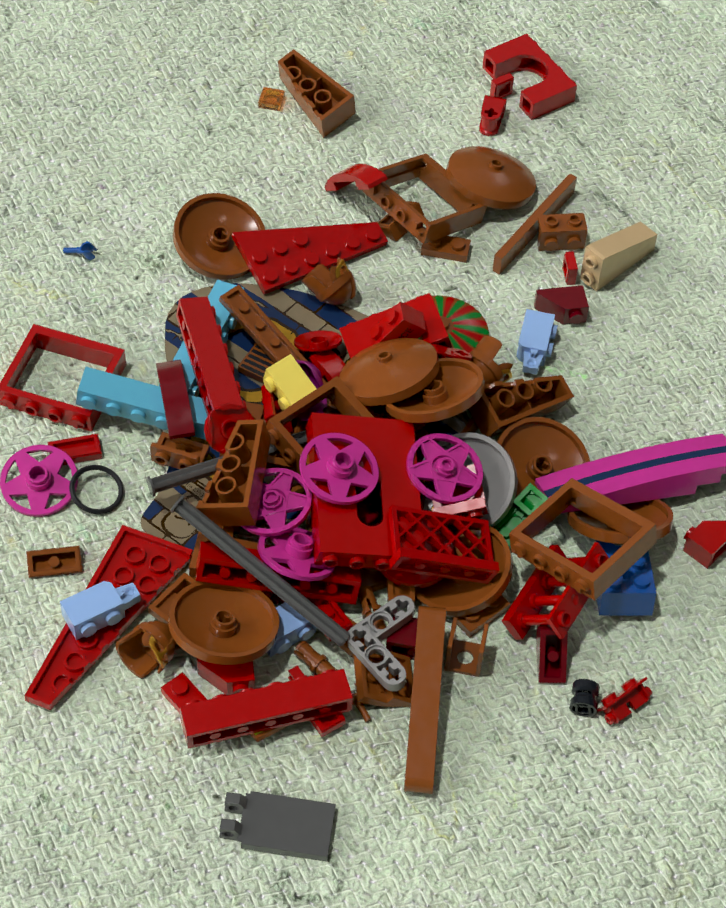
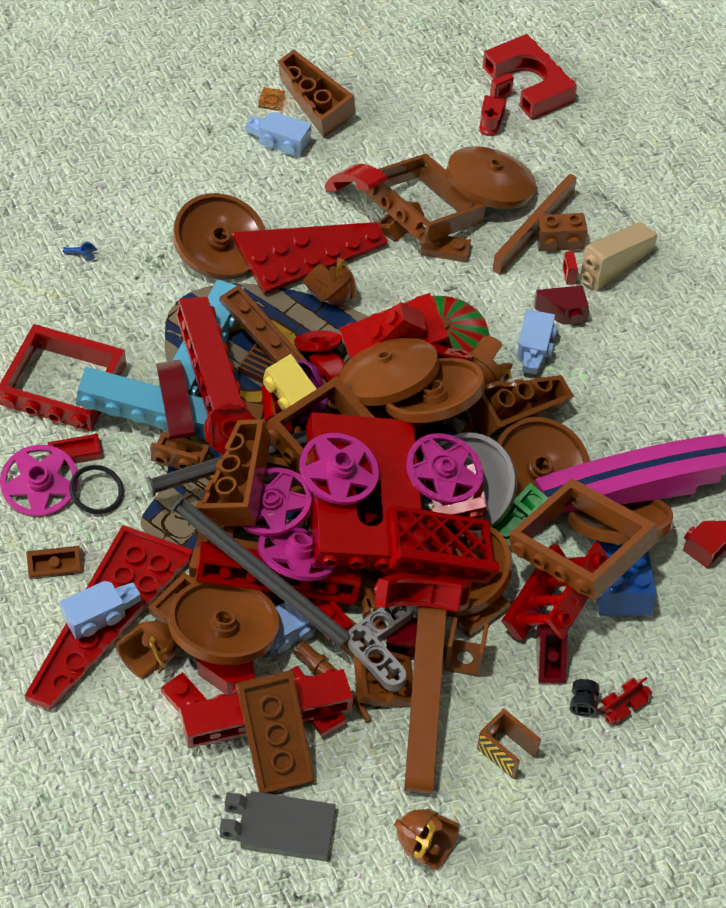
none -> dark orange tile [236,670,315,793]
none -> light blue hinge [246,112,311,157]
none -> red arch [374,571,472,612]
none -> dark orange helmet [394,808,461,870]
none -> dark orange piece [477,708,541,779]

